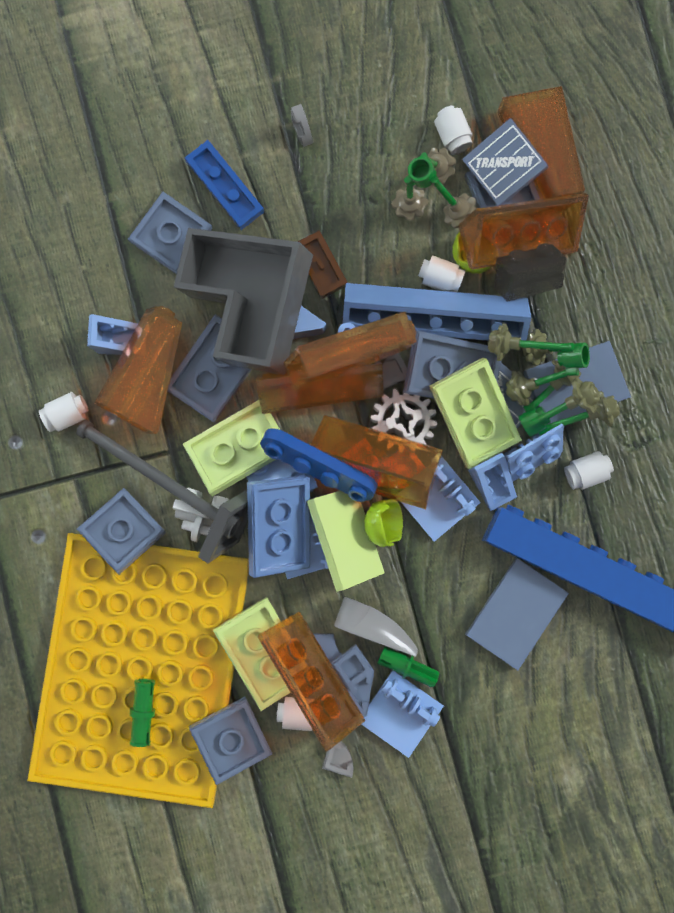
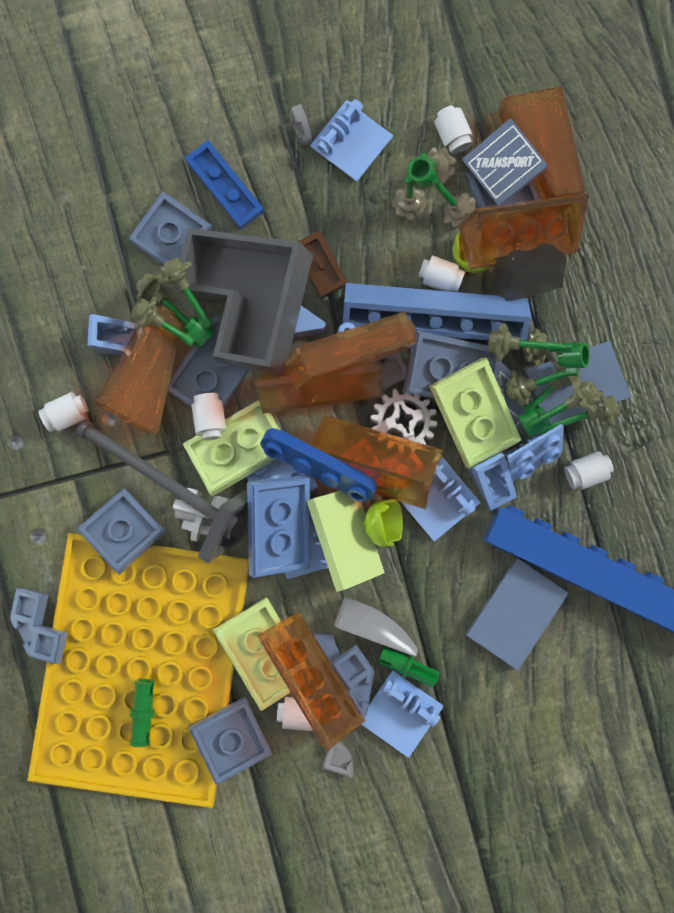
none -> sand blue tile [10,588,68,664]
none -> olive plant [131,257,215,349]
none -> white brick [191,393,226,441]
none -> light blue hinge [310,99,393,182]

